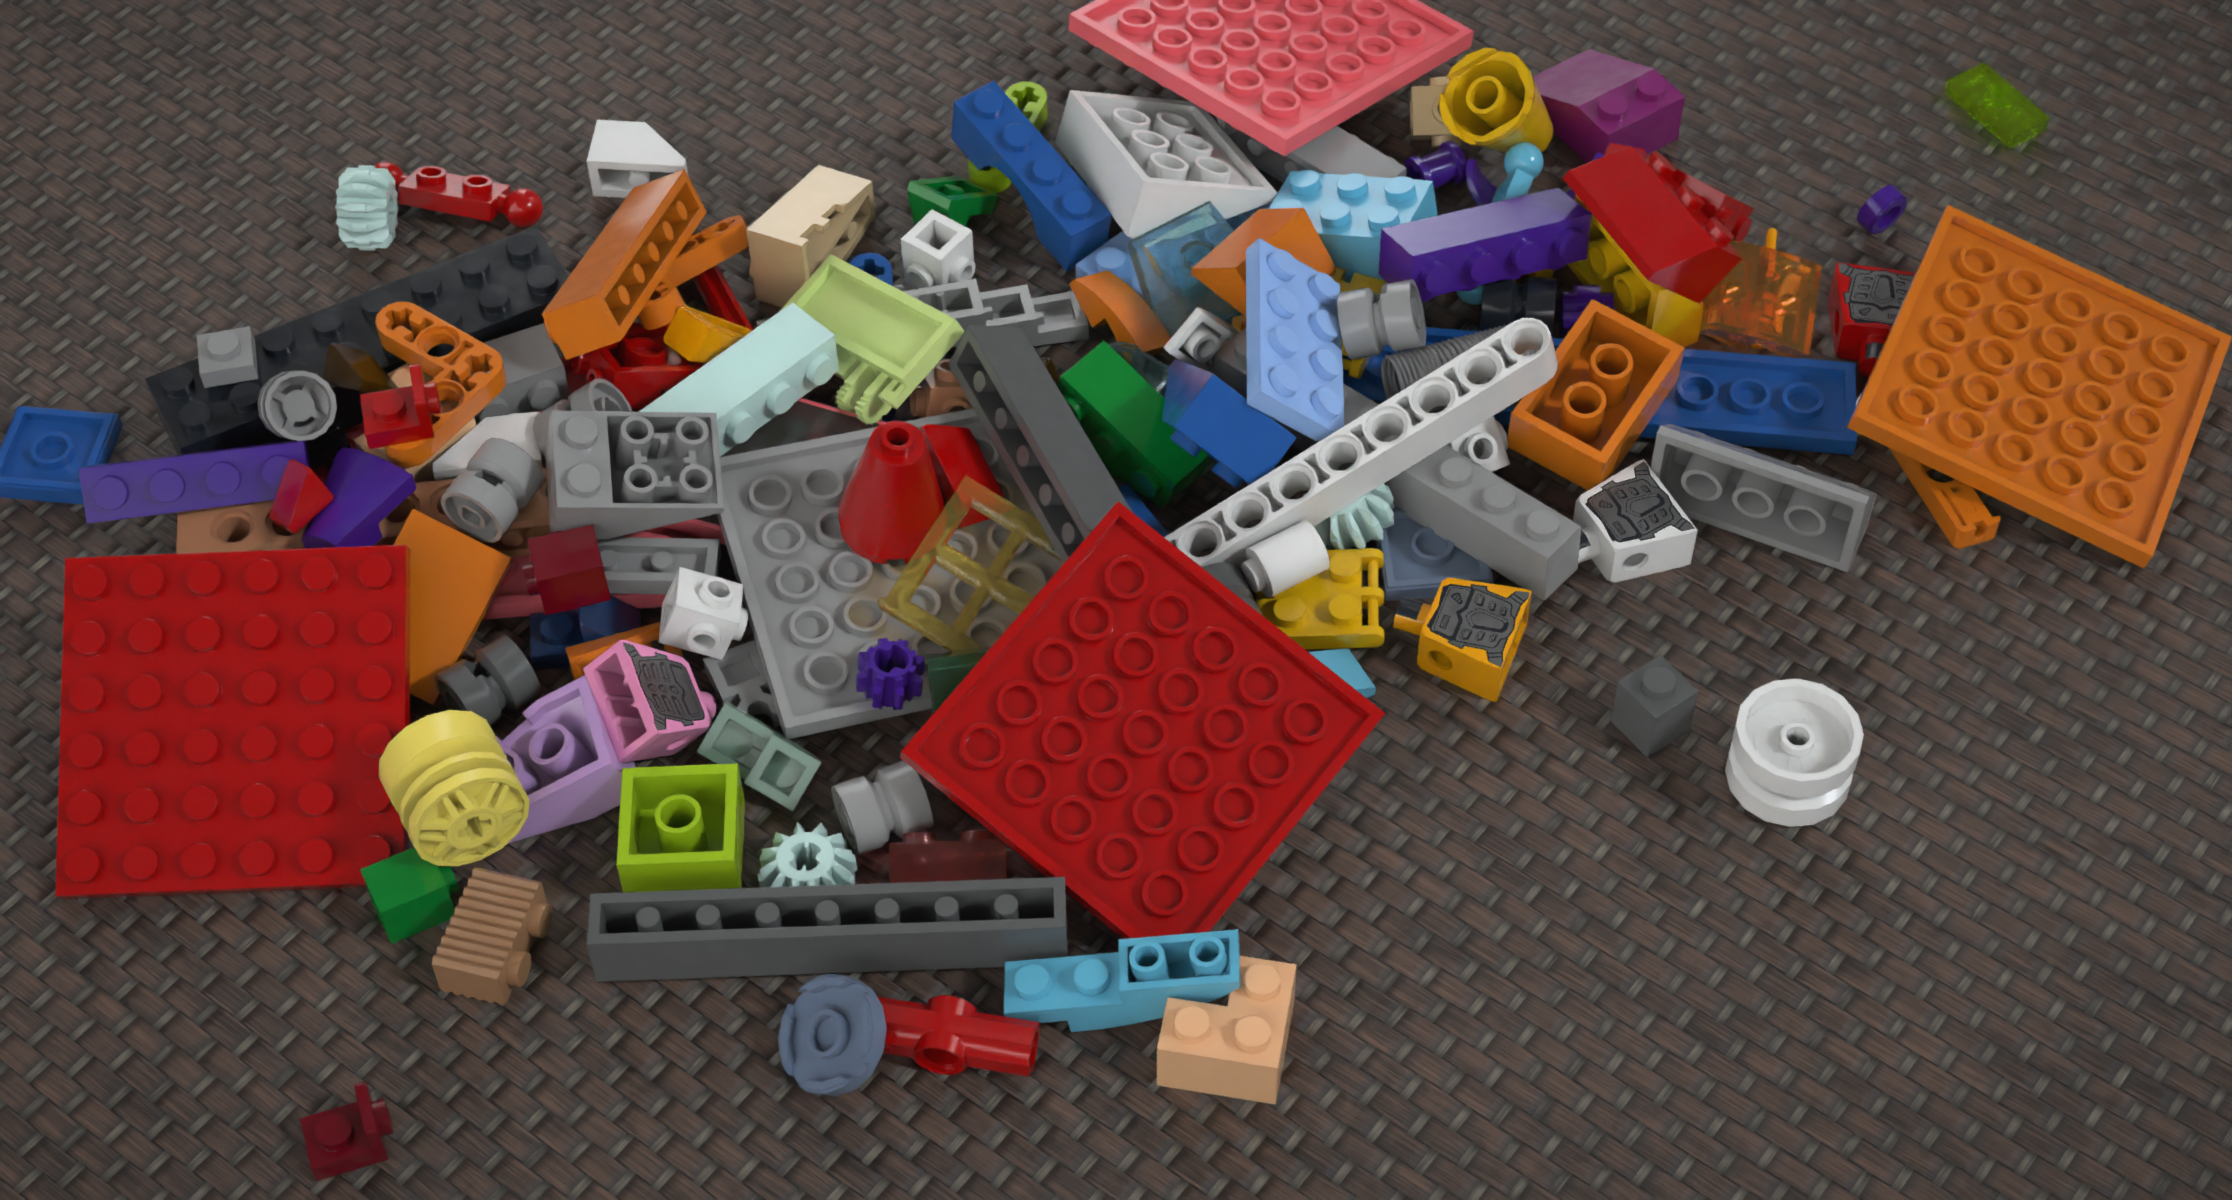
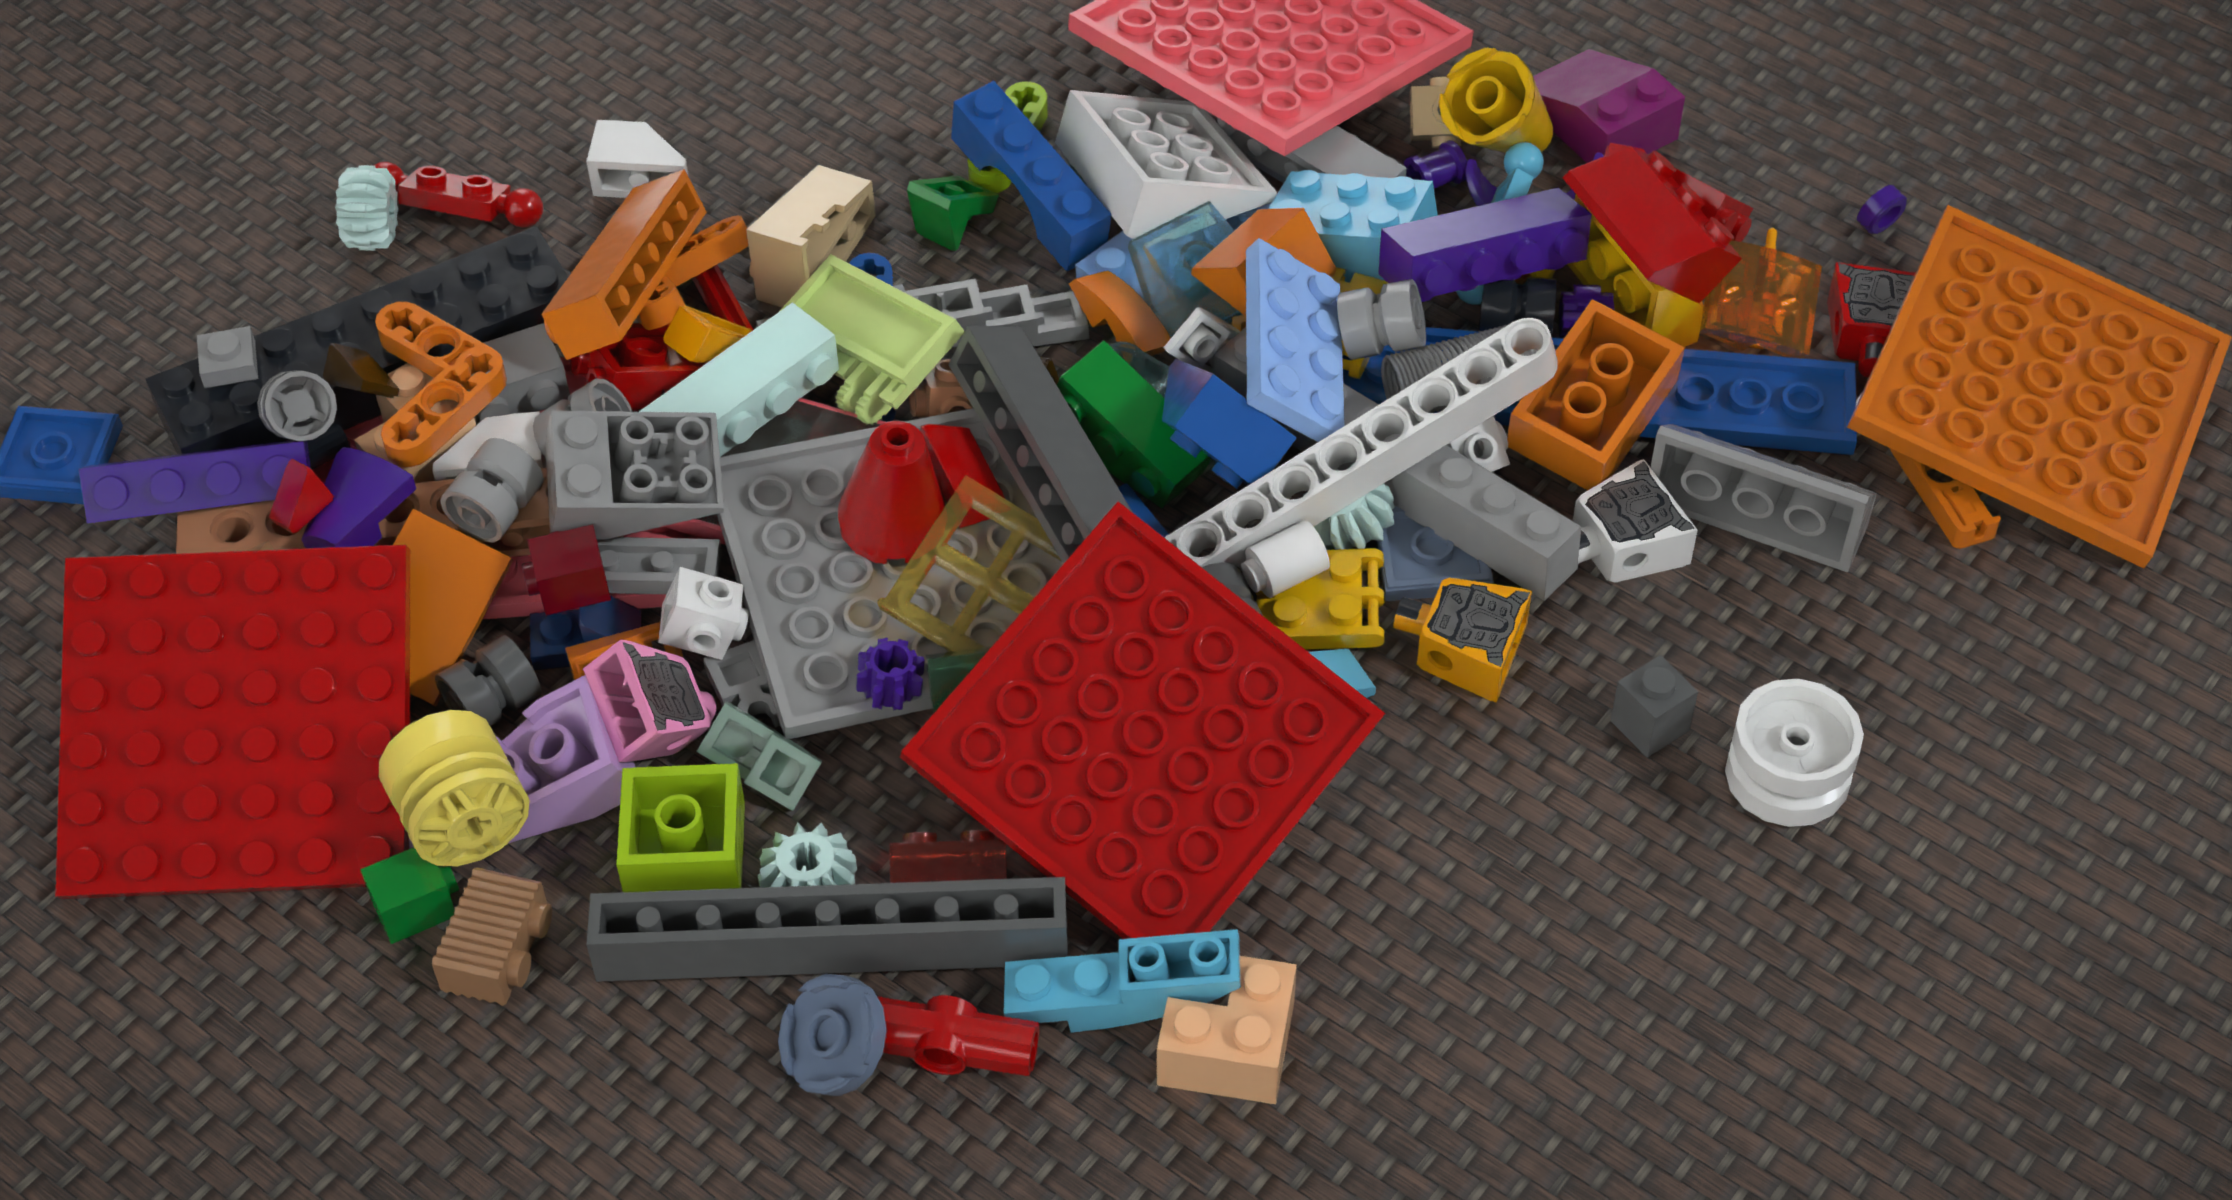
dark red bracket [300,1081,394,1181] -> none
red bracket [360,364,442,449] -> none
light grey wheel [831,760,934,856] -> none
white brick [901,209,976,289] -> none
clear neon green plate [1945,62,2050,149] -> none

